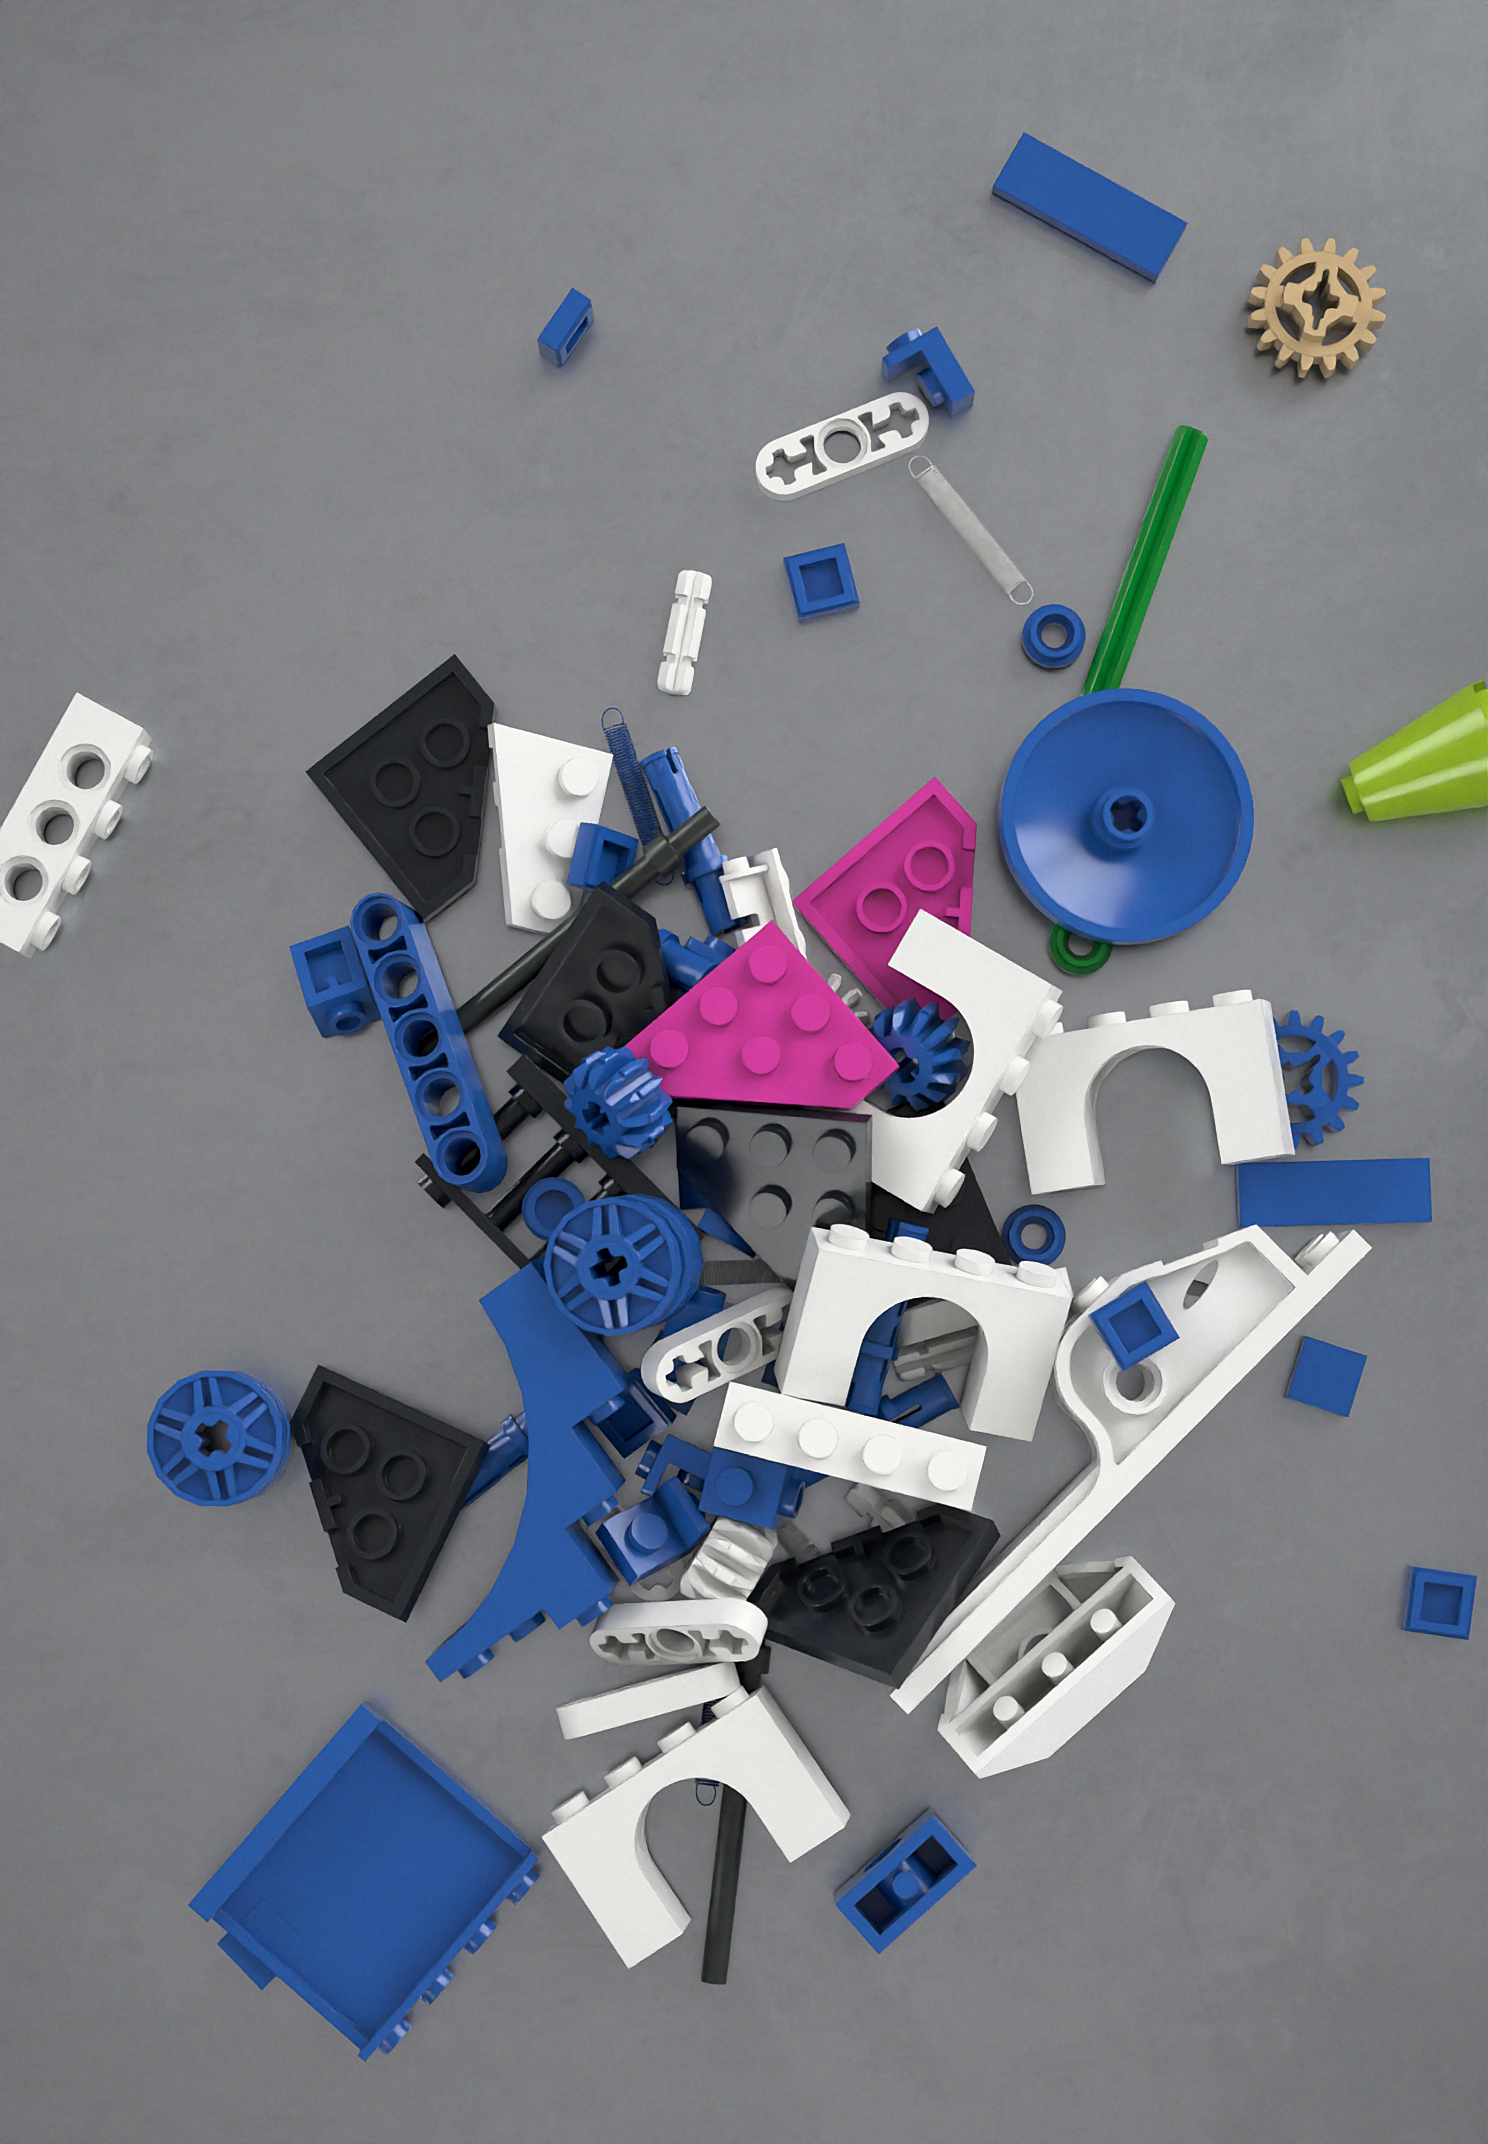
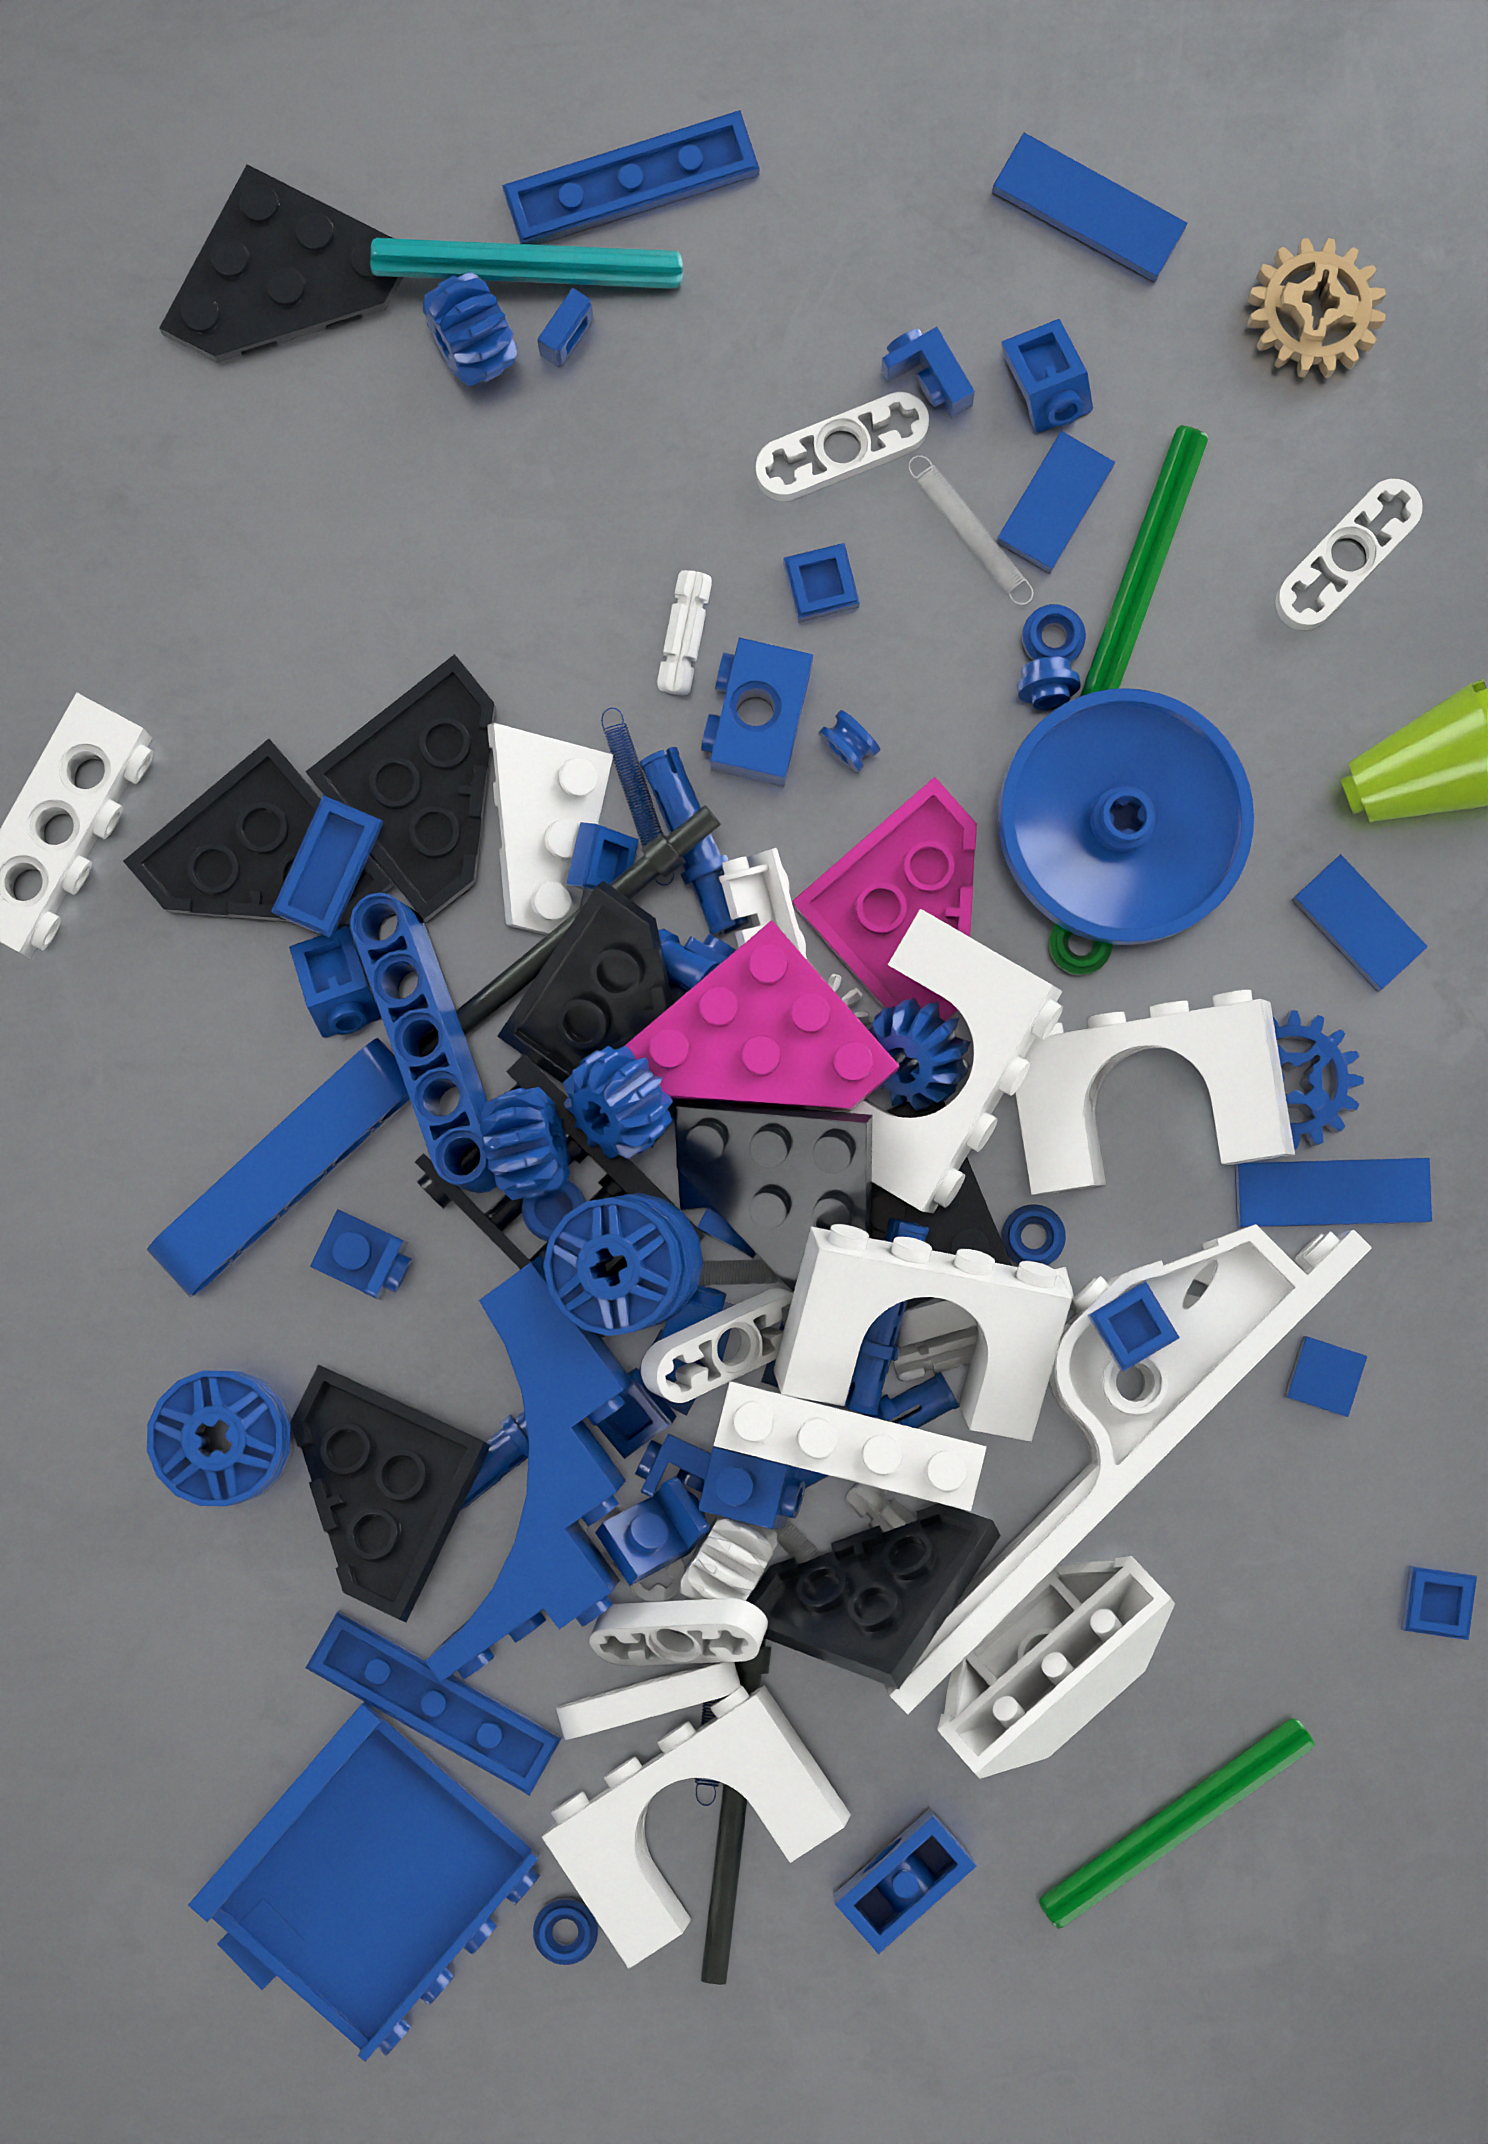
none -> black plate [123,738,394,926]
none -> blue beam [147,1038,410,1297]
none -> black plate [159,164,404,363]
none -> blue tile [271,795,384,939]
none -> blue tile [305,1610,562,1796]
none -> blue bracket [310,1209,412,1300]
none -> teal axle [370,238,683,289]
none -> blue gear [423,271,517,386]
none -> blue gear [479,1087,571,1200]
none -> blue tile [502,110,760,245]
none -> blue plate [533,1898,598,1965]
none -> blue brick [701,637,813,787]
none -> blue bush [818,710,881,773]
none -> blue tile [996,430,1115,573]
none -> blue bracket [1001,319,1093,432]
none -> blue plate [1017,657,1081,710]
none -> green axle [1039,1719,1315,1929]
none -> white beam [1275,478,1423,631]
none -> blue tile [1292,854,1428,992]

